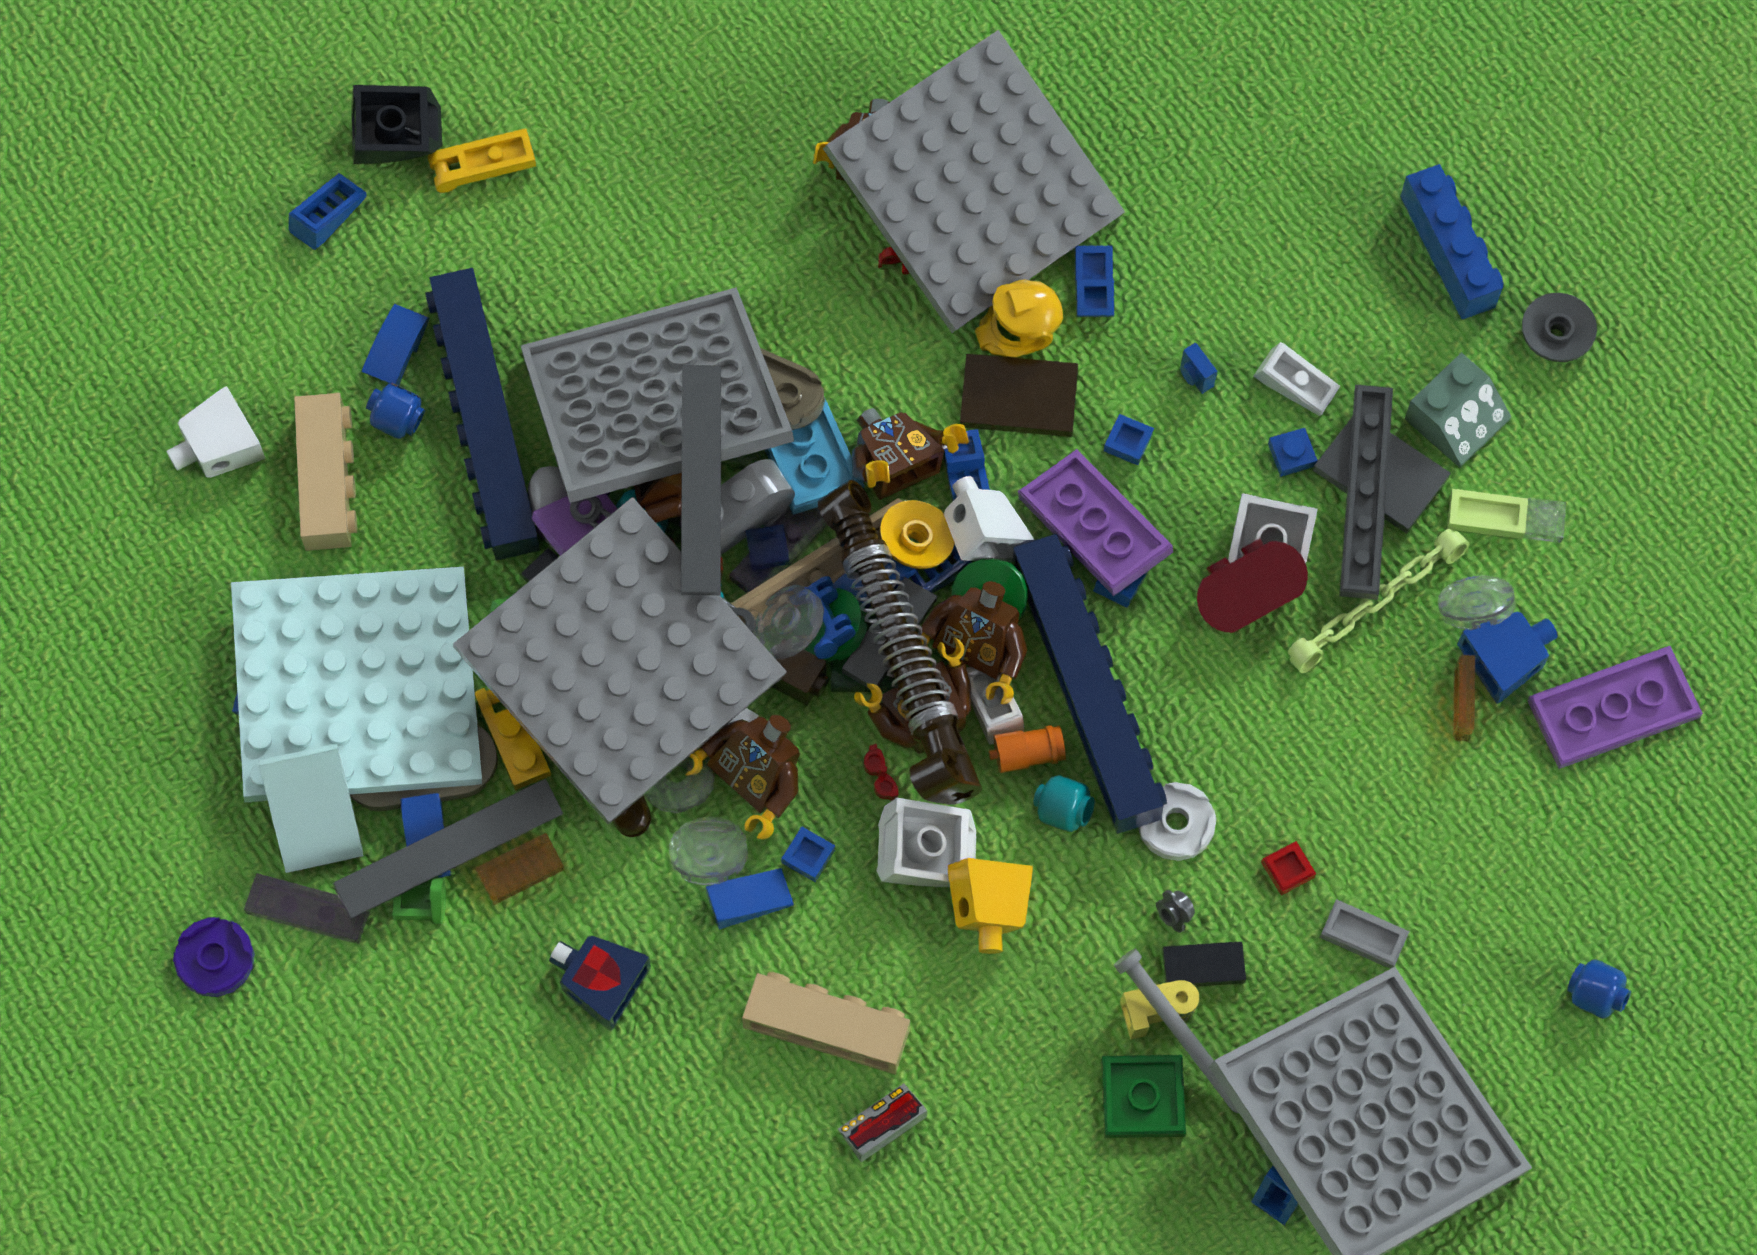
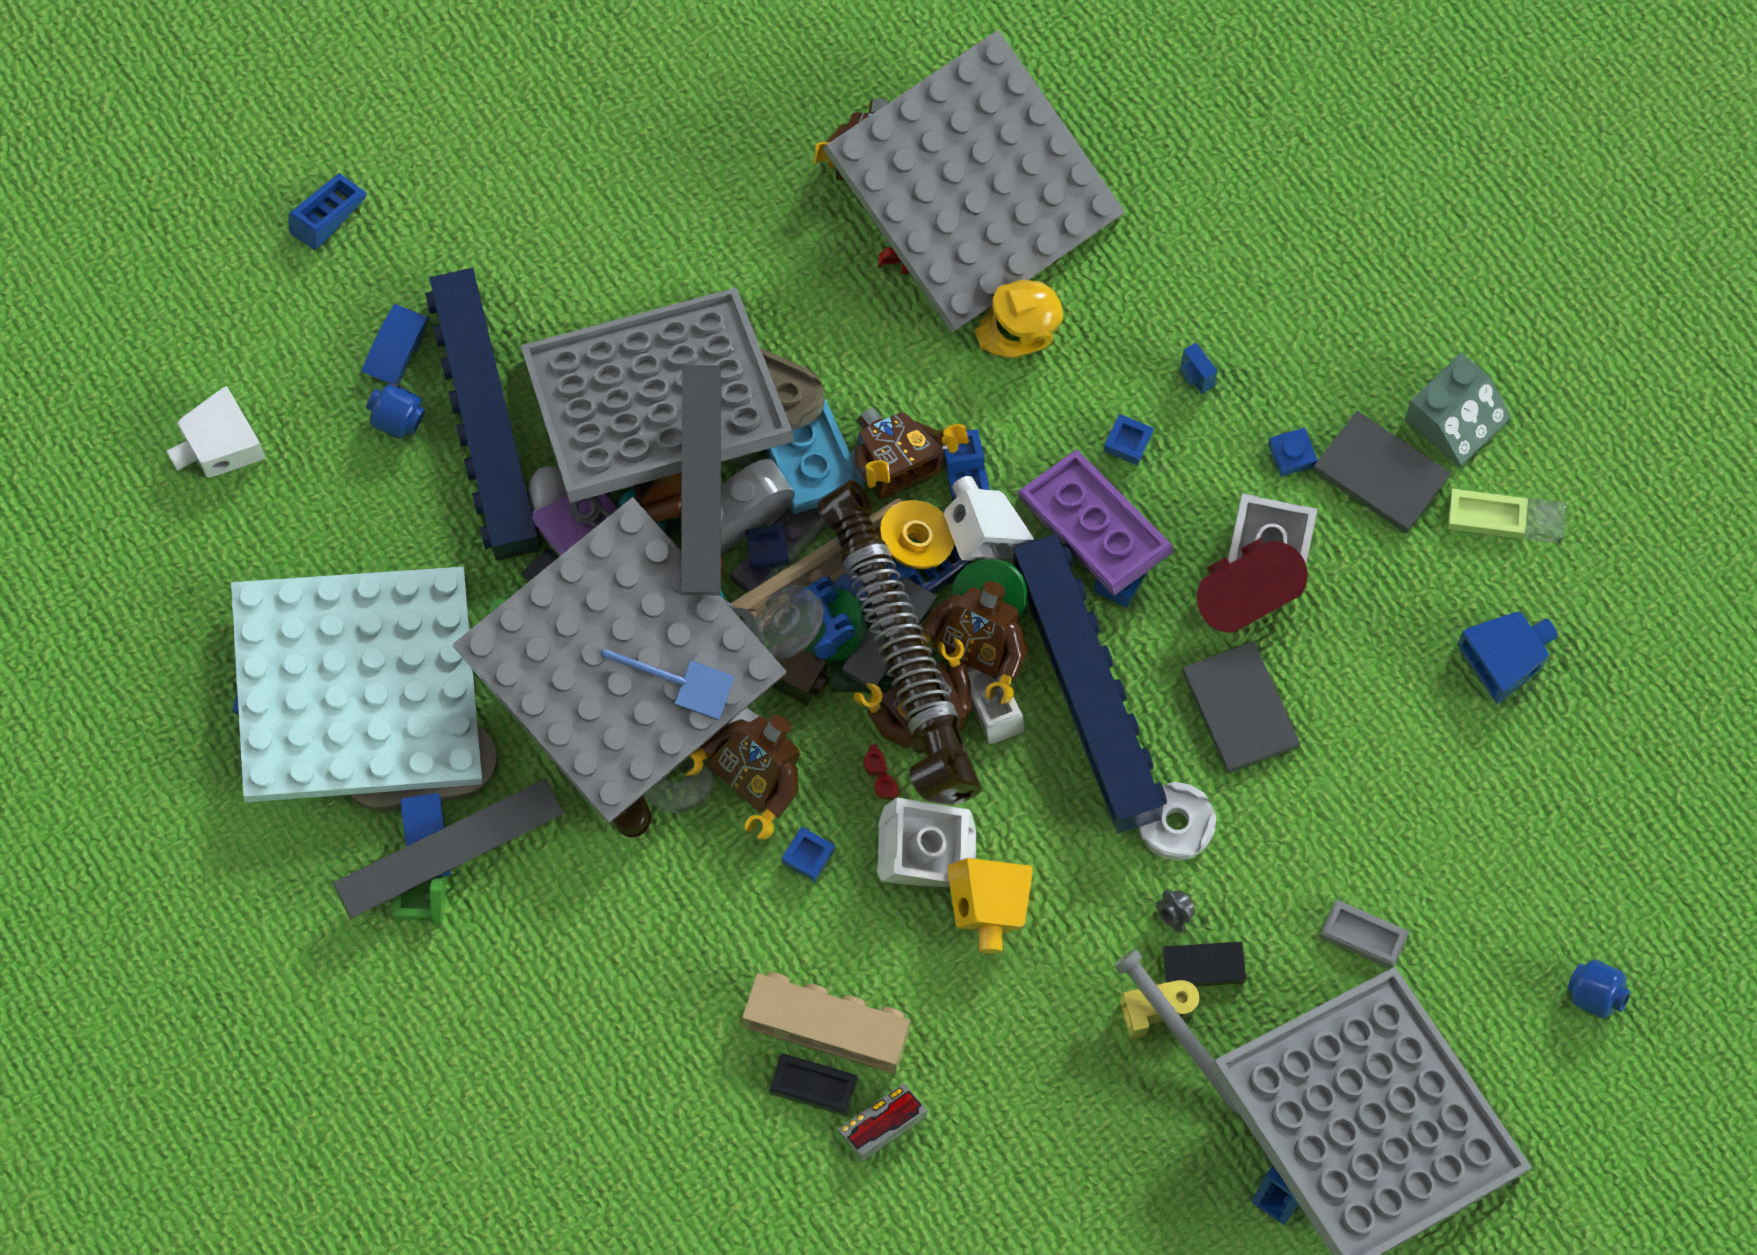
dark purple tile [173,917,255,997] -> none
tile [244,873,370,944] -> none
light aqua tile [259,744,363,873] -> none
tan brick [294,393,357,551] -> none
black slope [351,85,442,164] -> none
yellow plate [428,128,536,193] -> none
yellow plate [474,688,551,791] -> none
clear orange tile [476,833,565,905] -> none
dark blue torso [549,935,651,1031] -> none
clear tile [669,817,748,885] -> none
blue slope [706,868,794,930] -> none
dark brown tile [960,354,1078,437] -> none
orange piece [989,725,1066,773] -> none
teal head [1033,775,1095,832] -> none
blue slope [1075,246,1114,317] -> none
green tile [1101,1055,1186,1138] -> none
white slope [1254,342,1340,416] -> none
red tile [1261,841,1316,896] -> none
yellowish green piece [1288,529,1470,673] -> none
dark grey tile [1339,385,1393,600] -> none
blue brick [1400,164,1504,320] -> none
clear tile [1438,575,1516,630] -> none
clear orange tile [1453,655,1475,741] -> none
dark grey dish [1522,293,1597,362] -> none
medium lavender tile [1527,646,1703,769] -> none
none -> medium blue piece [601,649,735,720]
none -> black tile [769,1053,858,1116]
none -> dark grey tile [1182,641,1300,774]

